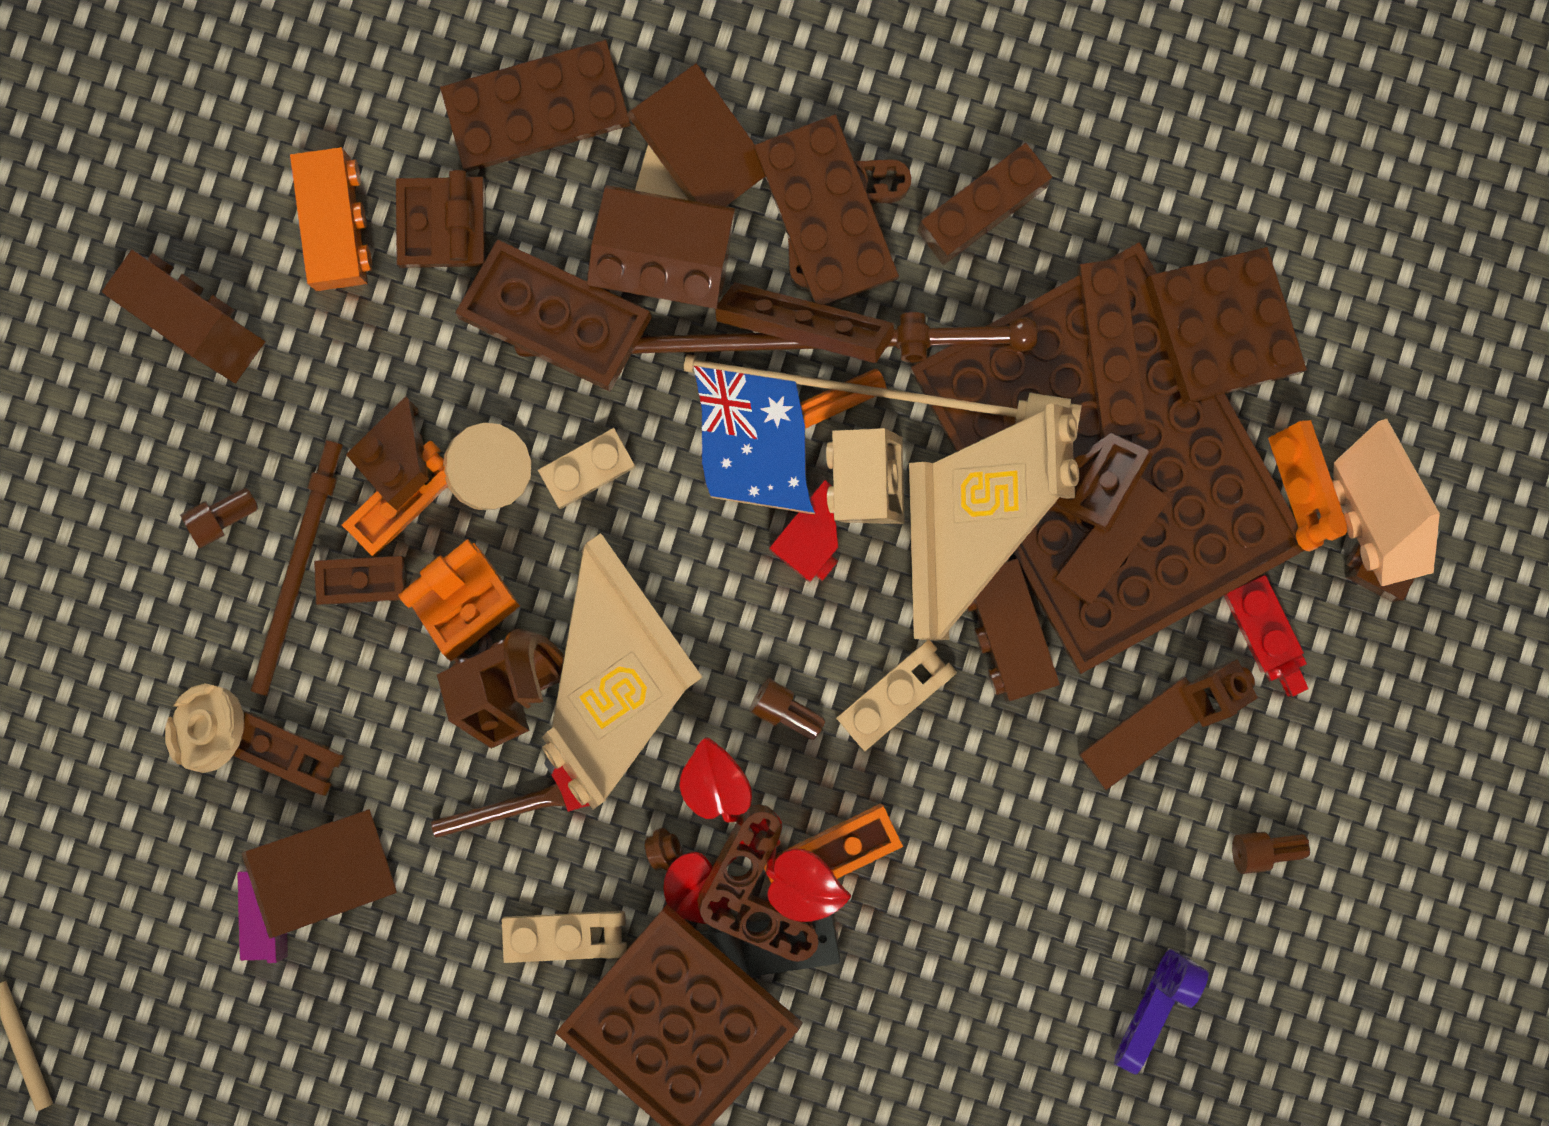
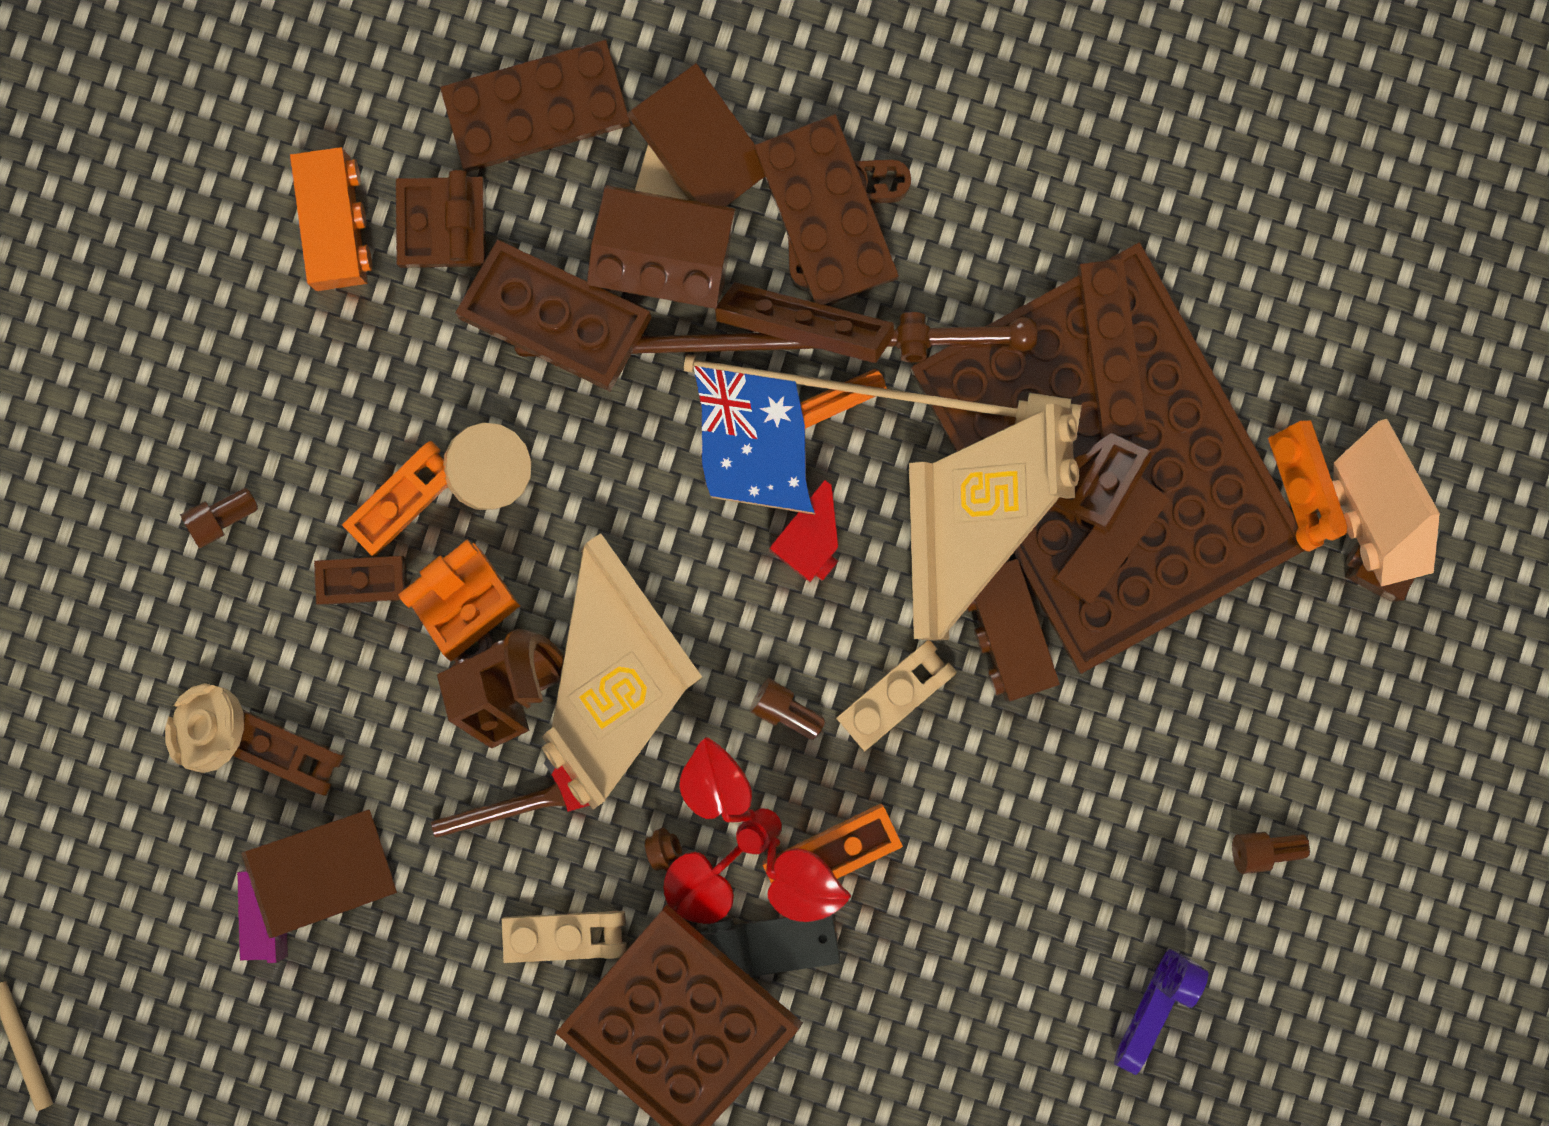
reddish brown wedge [101,249,265,384] -> none
reddish brown bar [250,440,343,695] -> none
reddish brown wing [346,396,429,510] -> none
tan plate [538,428,636,509] -> none
reddish brown beam [697,804,819,962] -> none
tan slope [826,428,905,524] -> none
reddish brown brick [917,143,1052,265] -> none
reddish brown tile [1078,677,1199,790] -> none
reddish brown plate [1144,247,1307,404] -> none
reddish brown brick [1182,659,1258,727] -> none
red hinge [1224,575,1309,697] -> none

